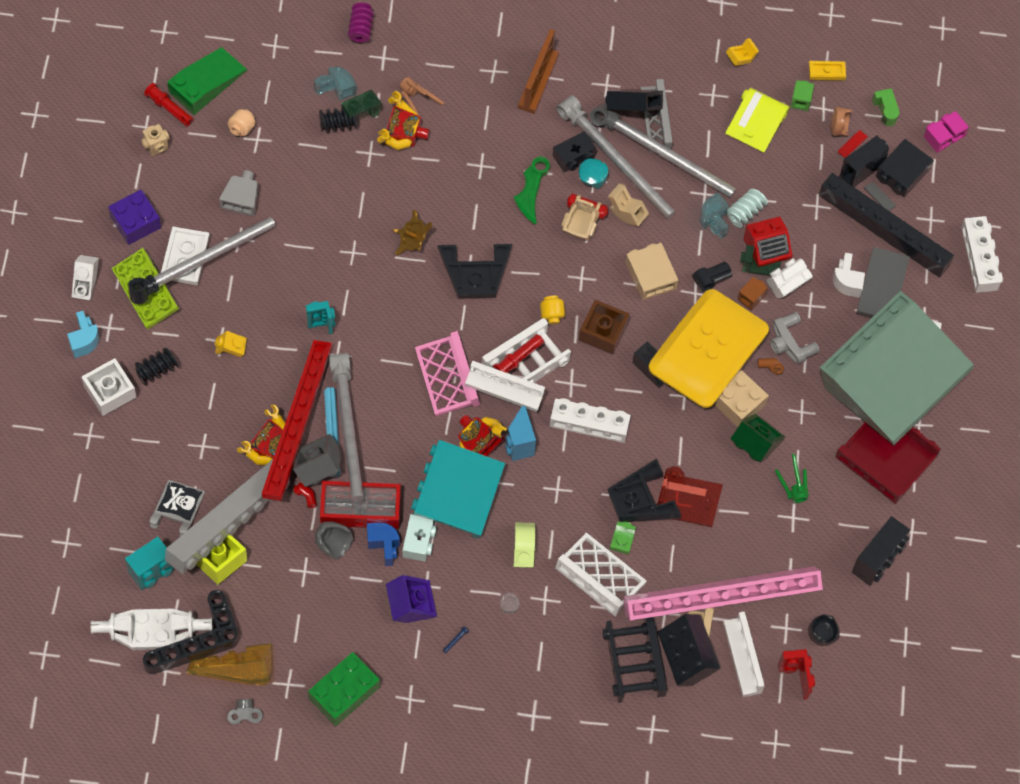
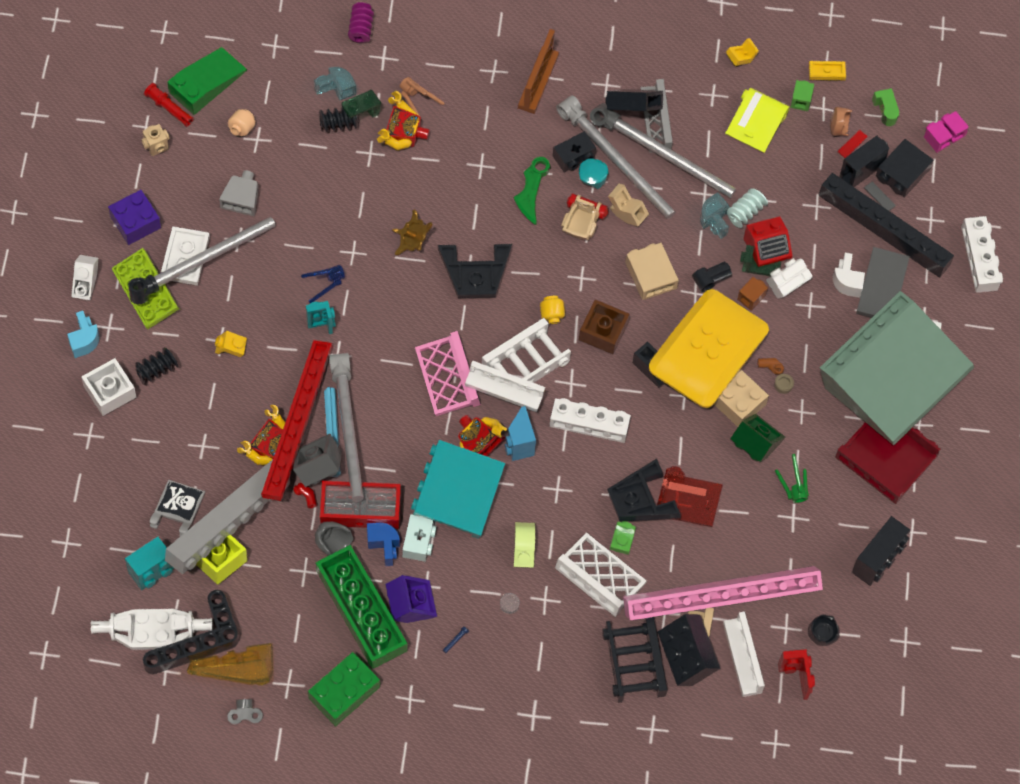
red pin [493,334,544,373] -> none
light grey connector [770,312,820,364] -> none
none -> clear blue plant [301,264,345,303]
none -> green brick [315,545,408,670]
none -> dark tan tile [774,374,794,394]

